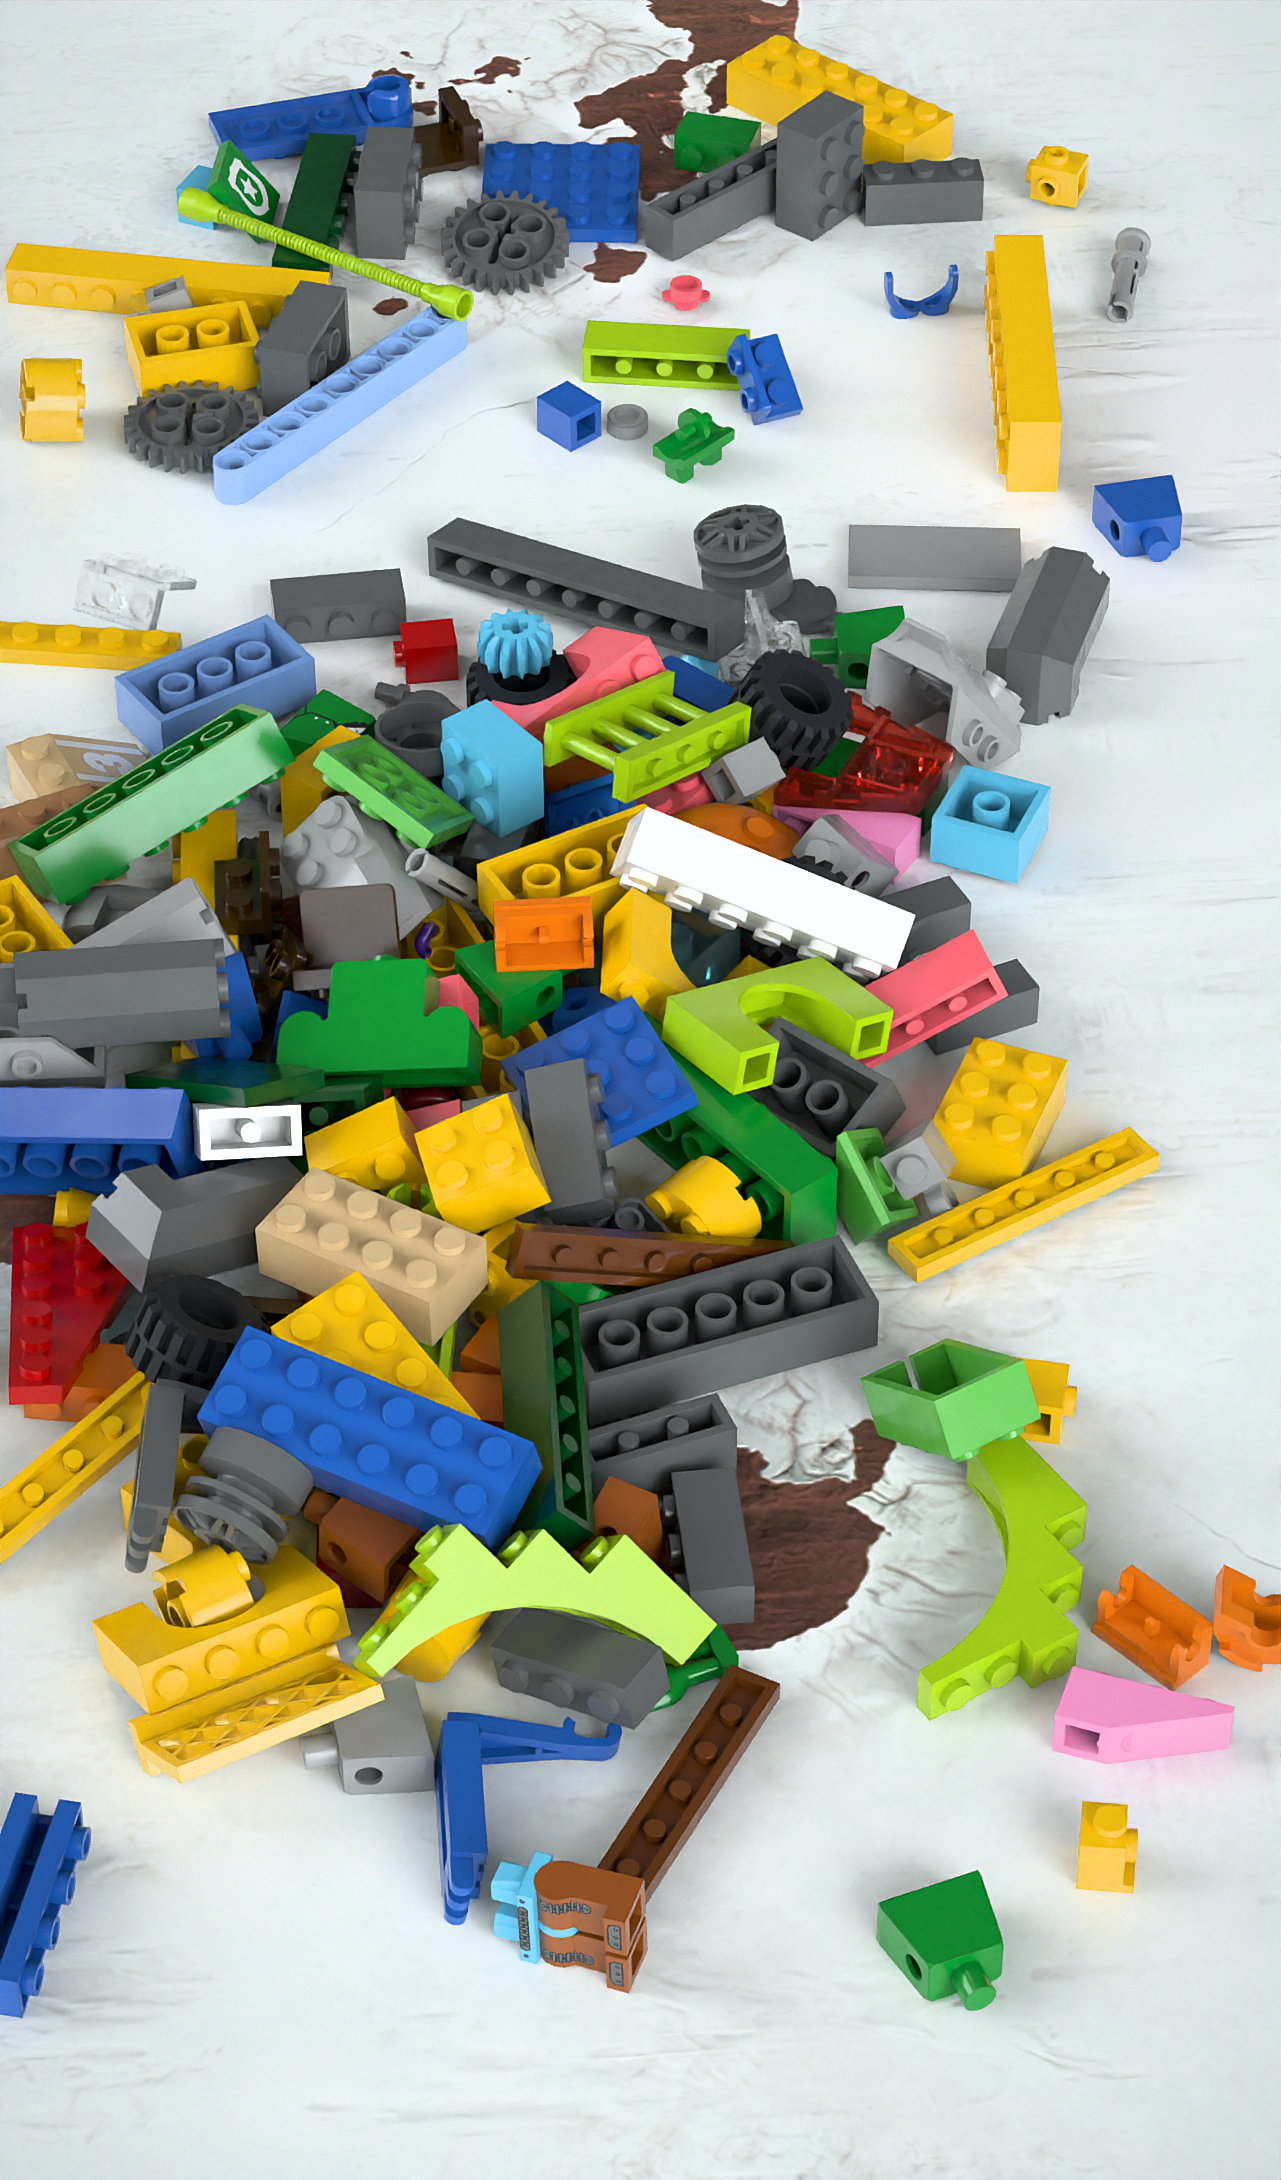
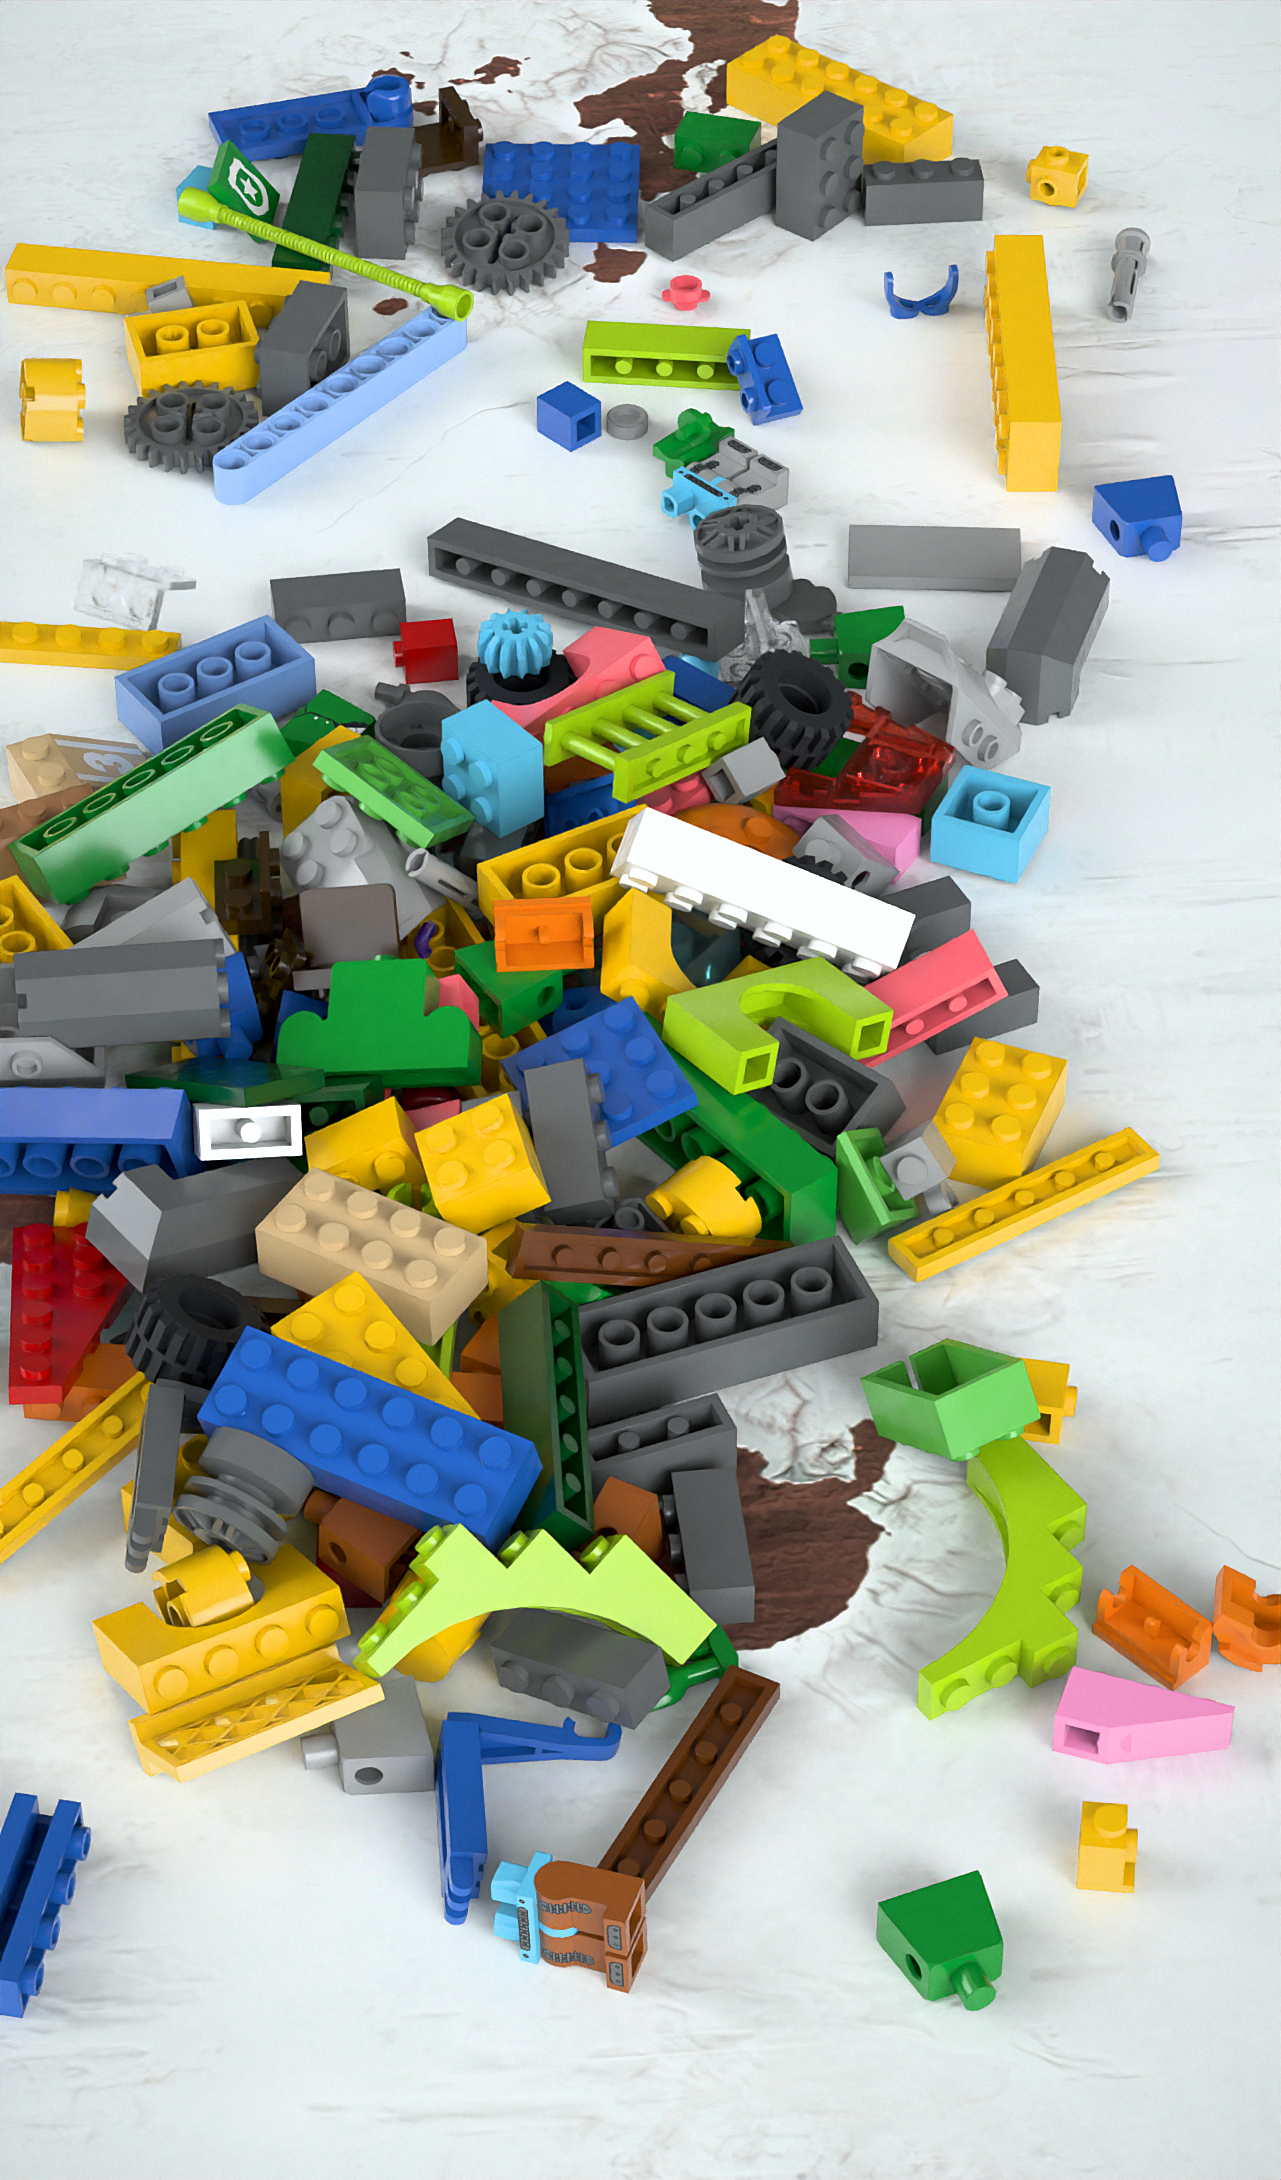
none -> hips [661,436,789,531]

